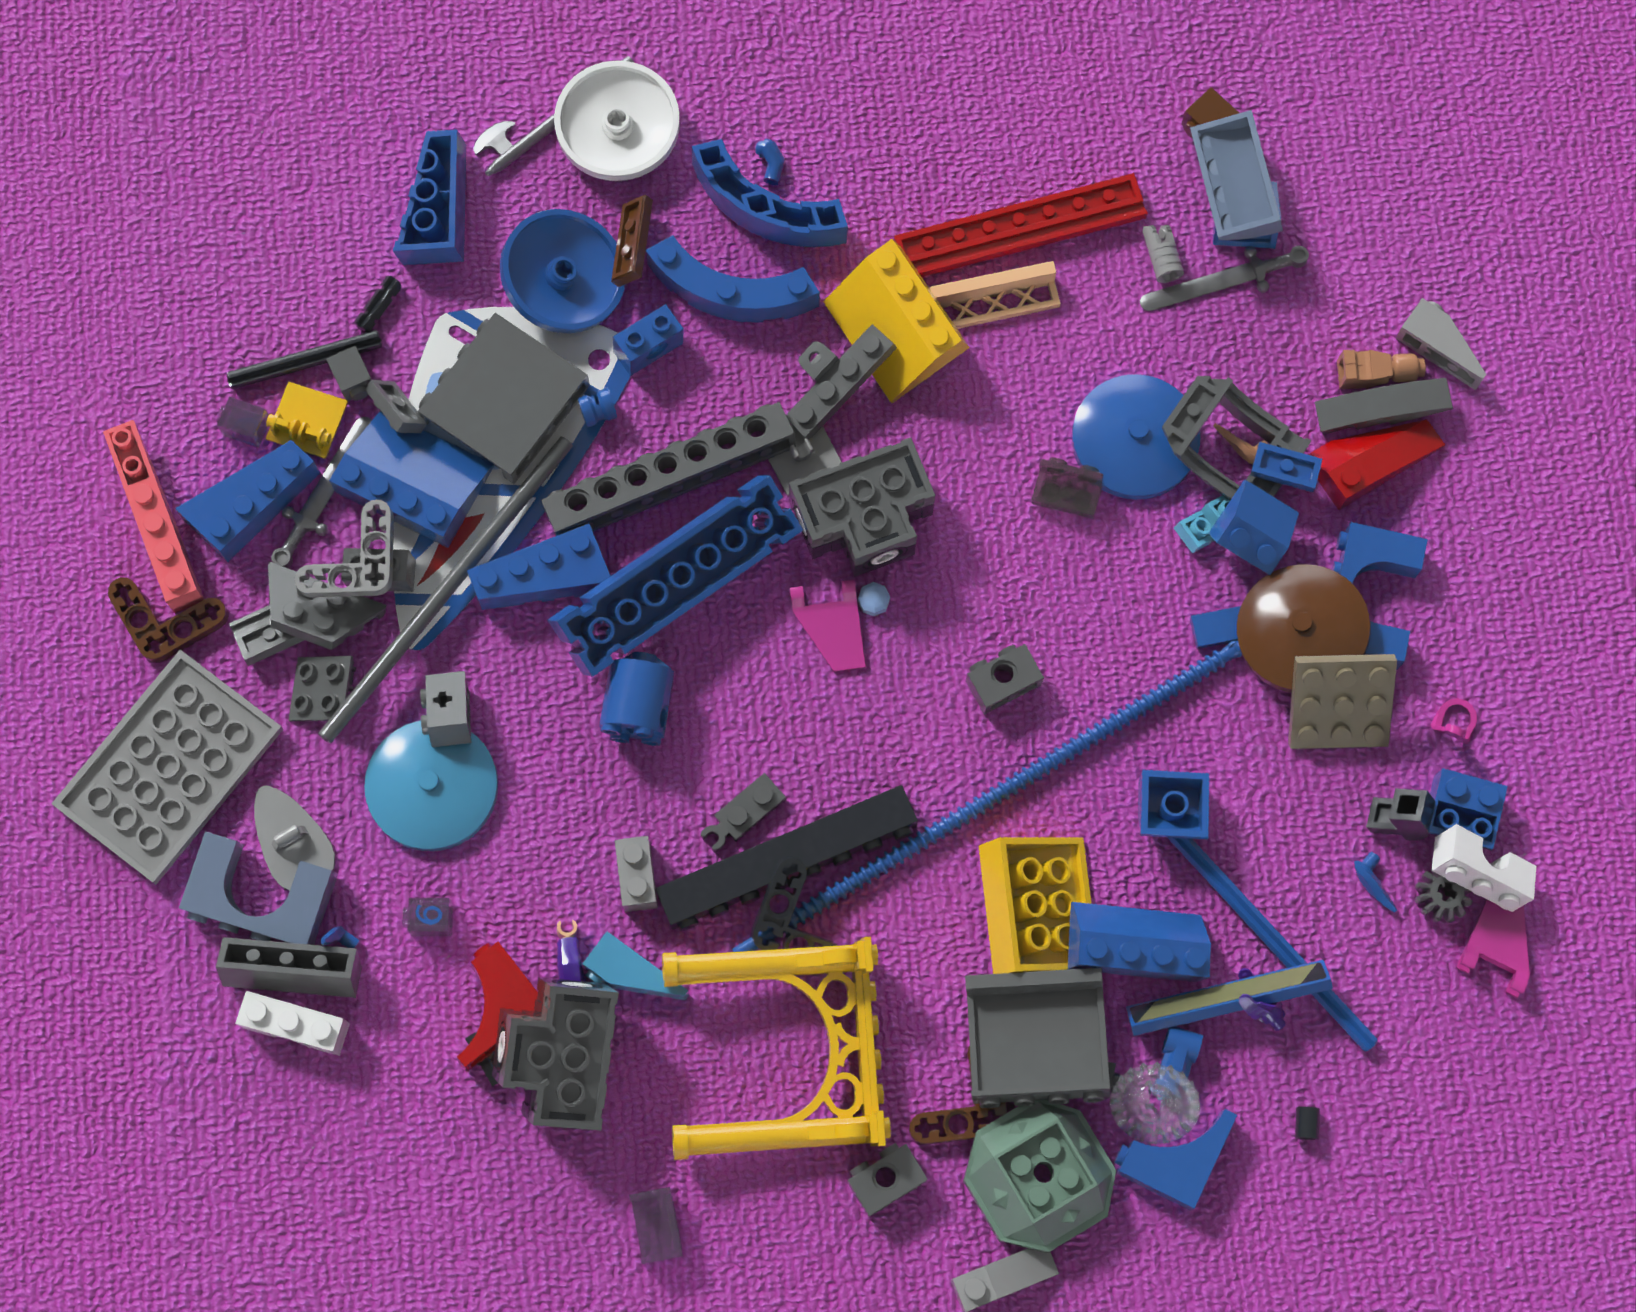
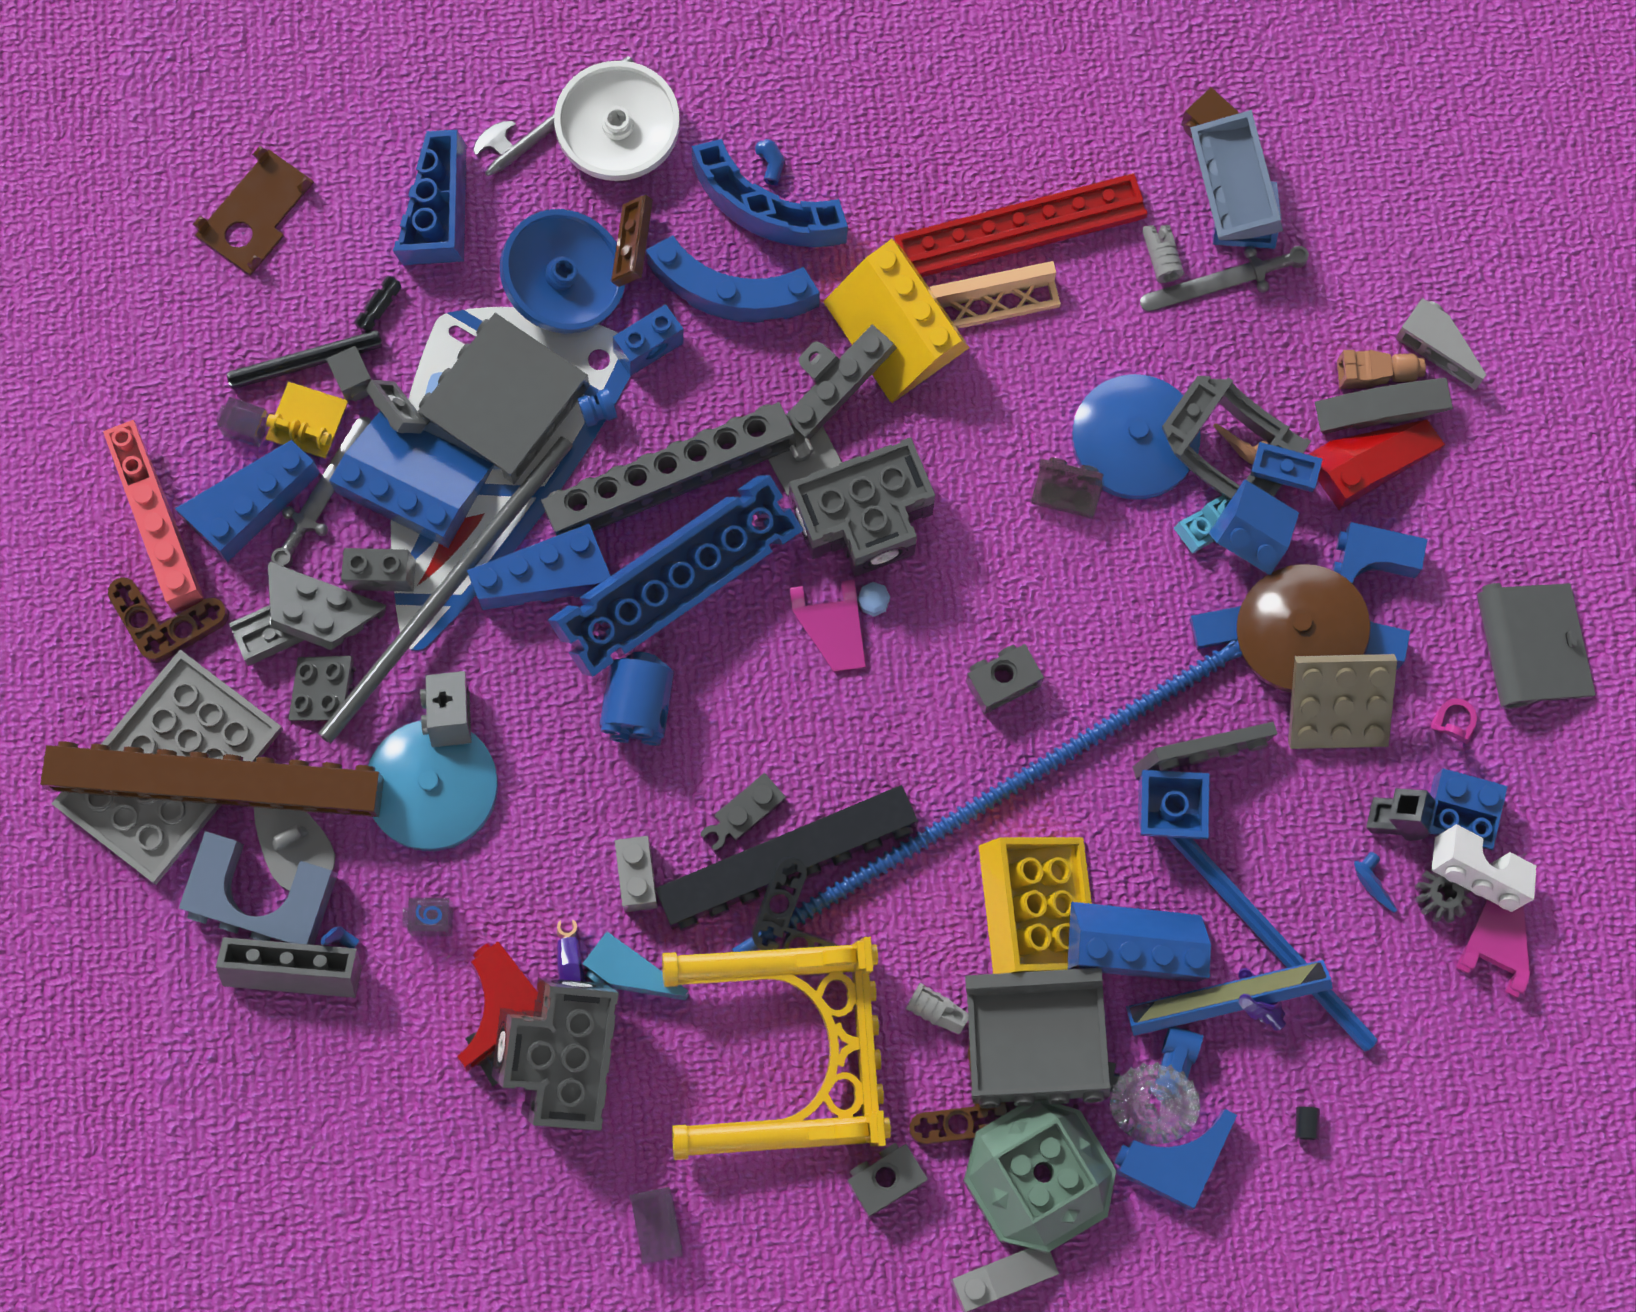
white arch [235,991,350,1056] -> none
light grey beam [294,499,394,598] -> none
none -> reddish brown brick [40,741,384,817]
none -> reddish brown piece [192,146,314,276]
none -> light grey hinge [906,983,968,1034]
none -> dark grey wing [1132,721,1278,779]
none -> dark grey door [1477,583,1596,709]

